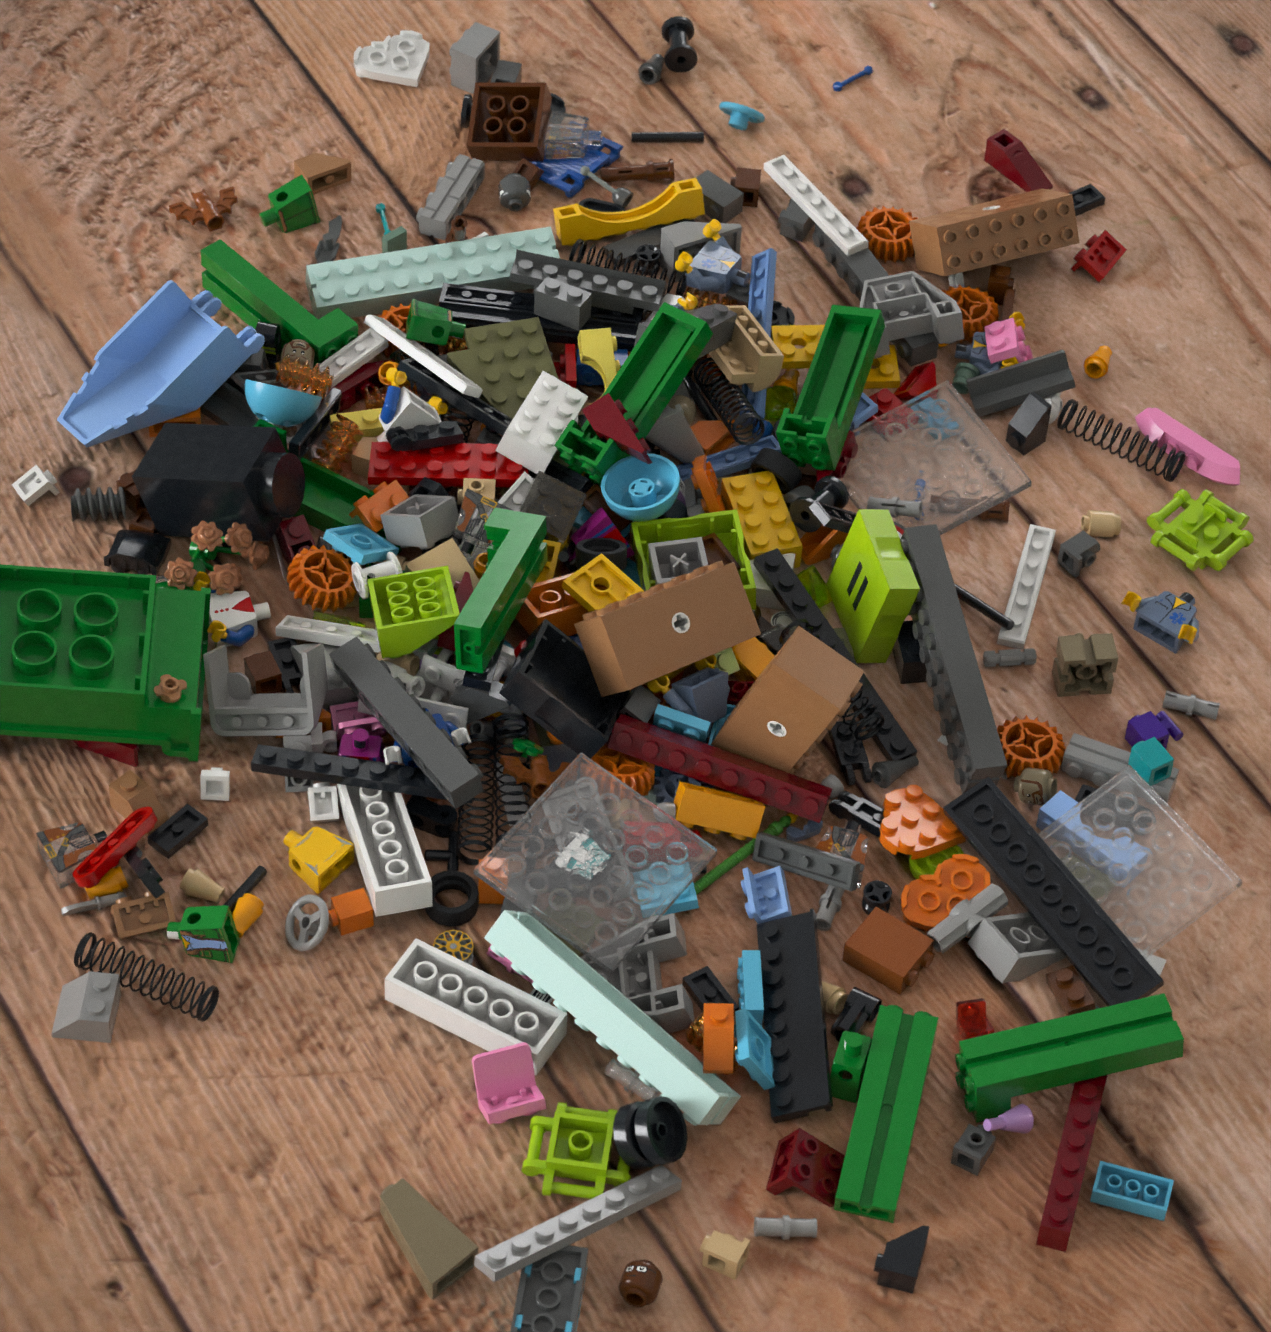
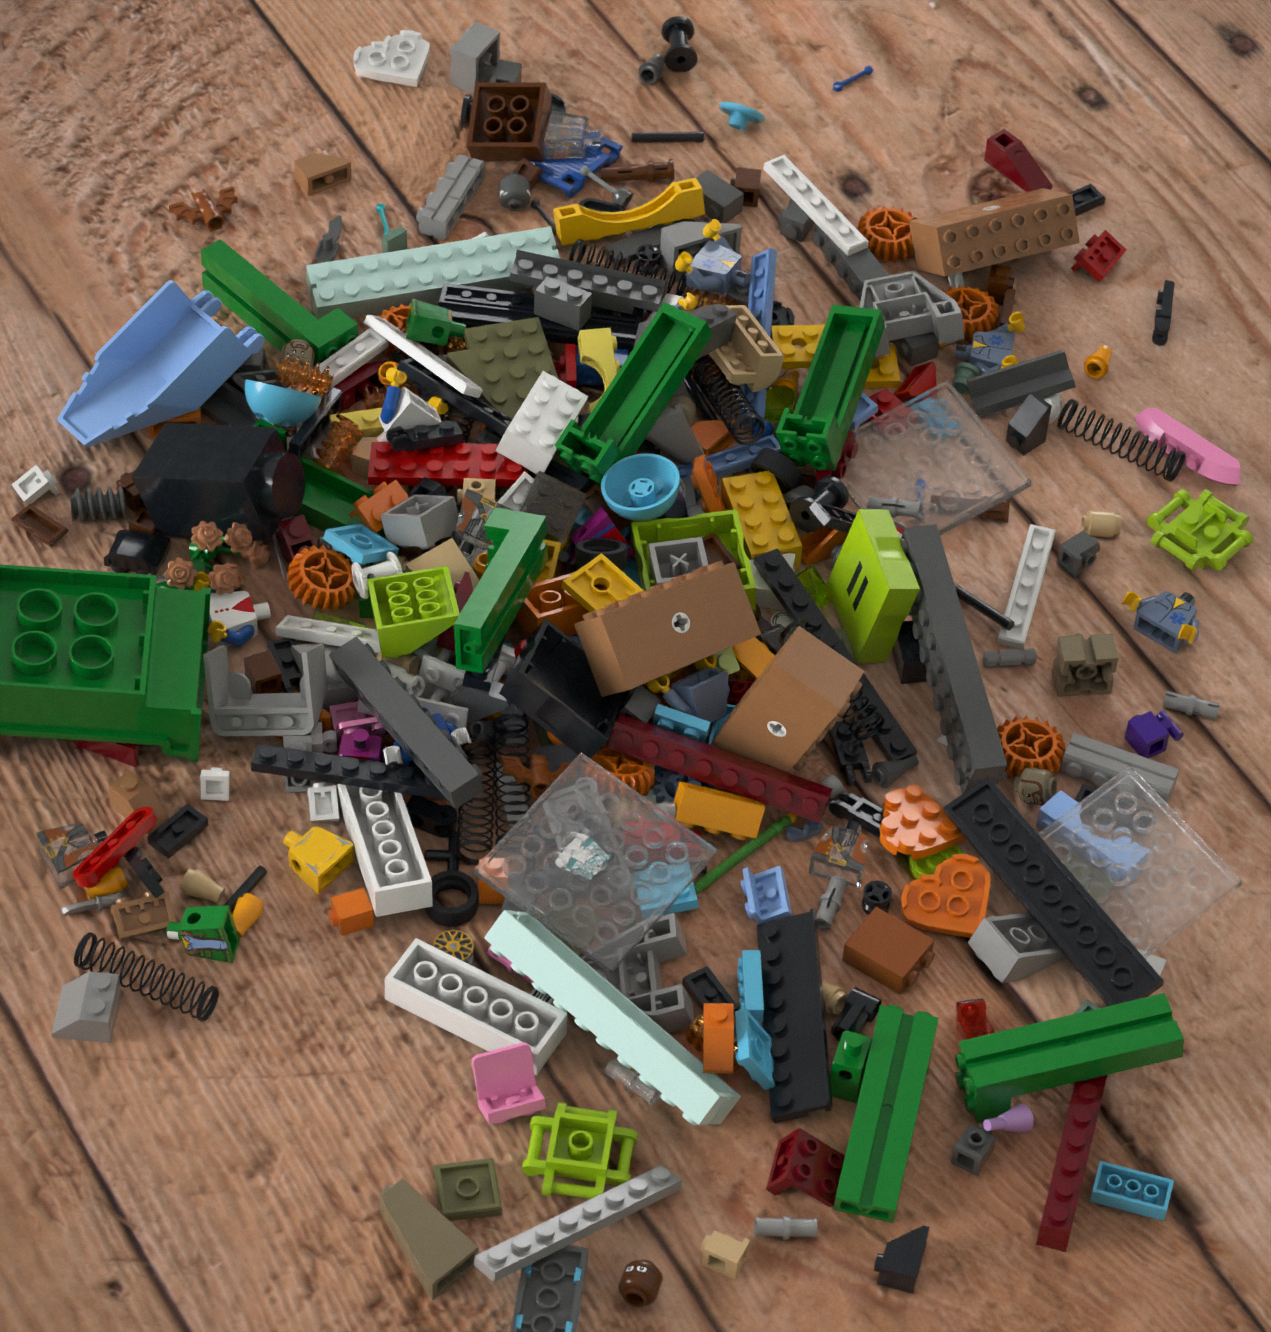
medium nougat plate [154,674,187,703] -> none
black leg [255,321,282,369] -> none
green torso [259,175,320,233] -> none
light grey piece [285,894,329,951] -> none
reddish brown pin [445,215,468,243] -> none
green plant [512,738,544,758] -> none
dark red slope [582,393,653,464] -> none
black wheel [613,1096,688,1170] -> none
dark grey tile [752,832,861,891] -> none
light grey piece [927,883,1009,954] -> none
bright pink bracket [984,318,1033,364] -> none
reddish brown plate [1046,965,1096,1016] -> none
teal brick [1128,737,1174,788] -> none
none -> reddish brown tile [11,504,68,547]
none -> olive tile [433,1158,502,1221]
none -> black hinge [530,199,557,234]
none -> black hinge [1152,280,1175,346]

